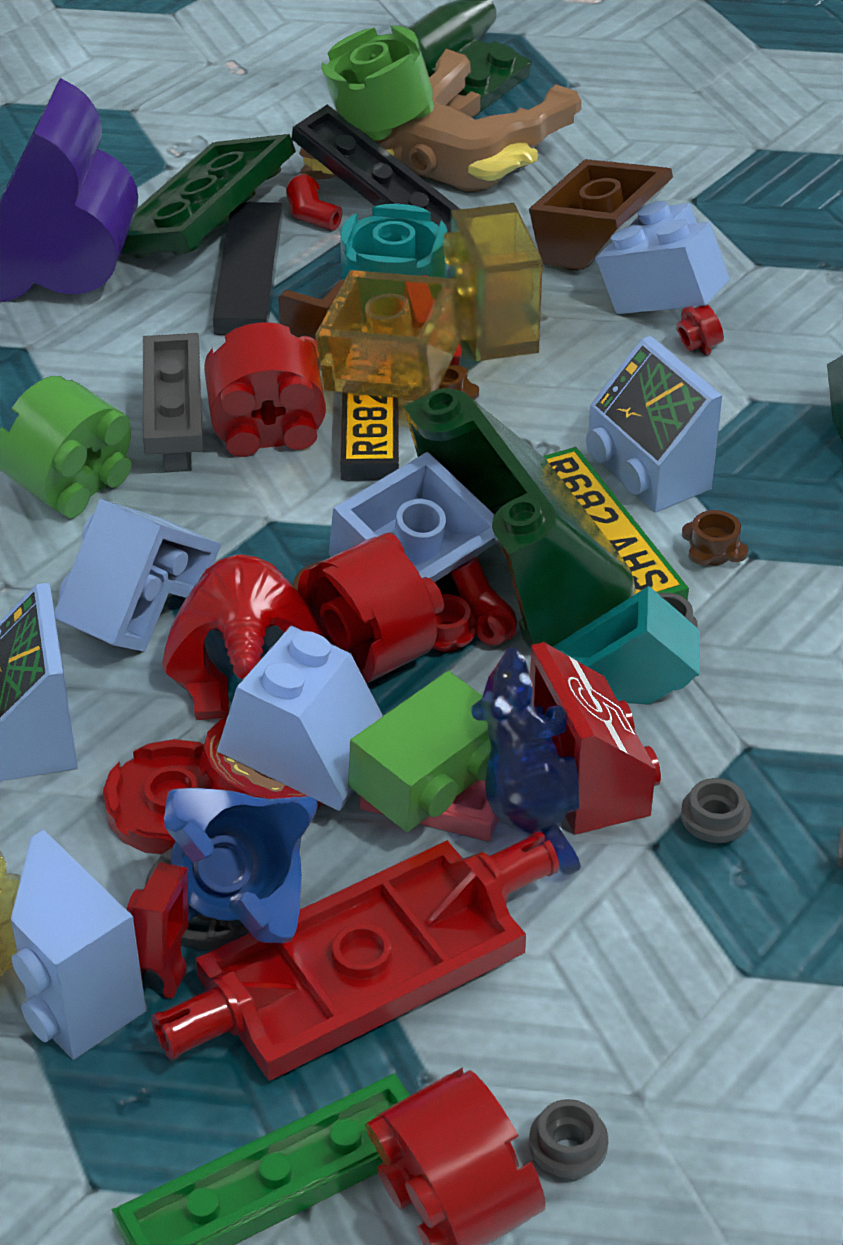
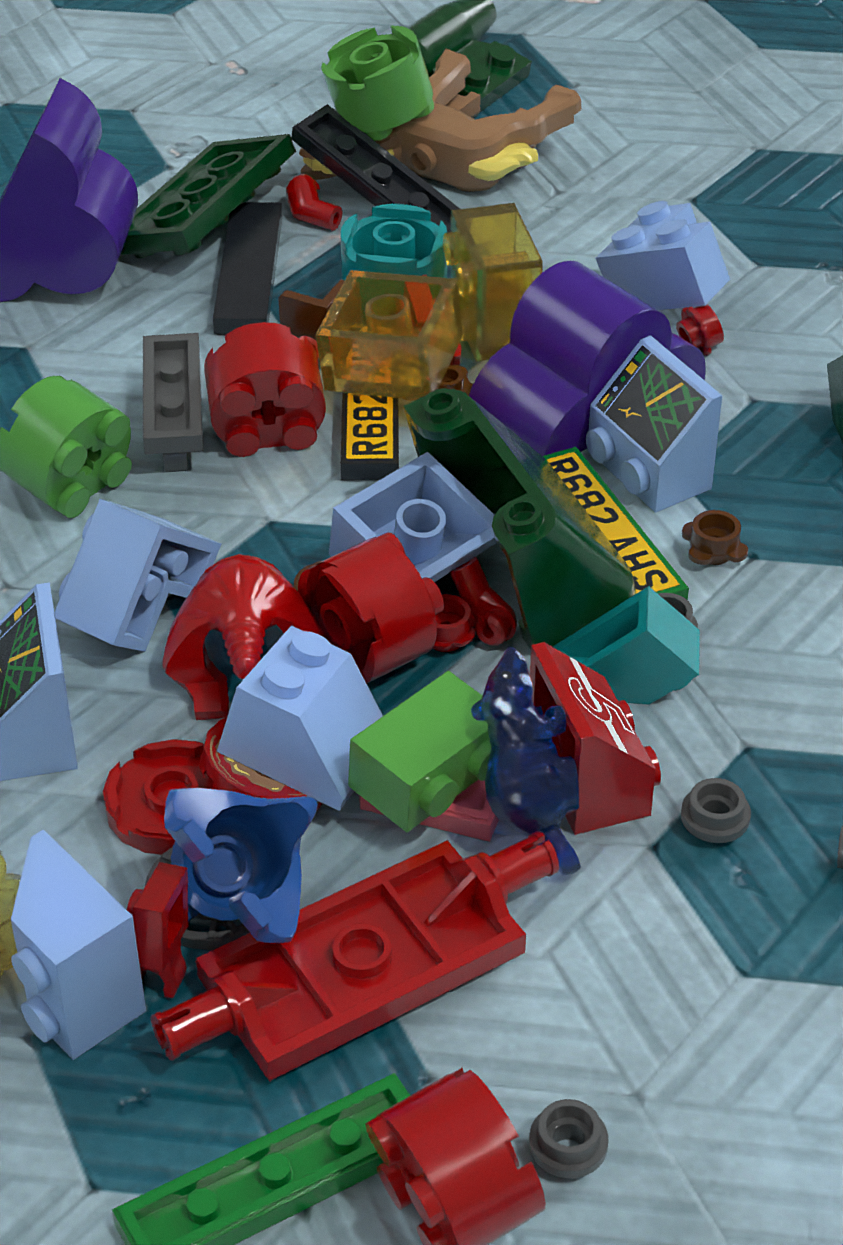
reddish brown slope [529,159,673,271] -> none
none -> dark purple brick [469,261,706,456]

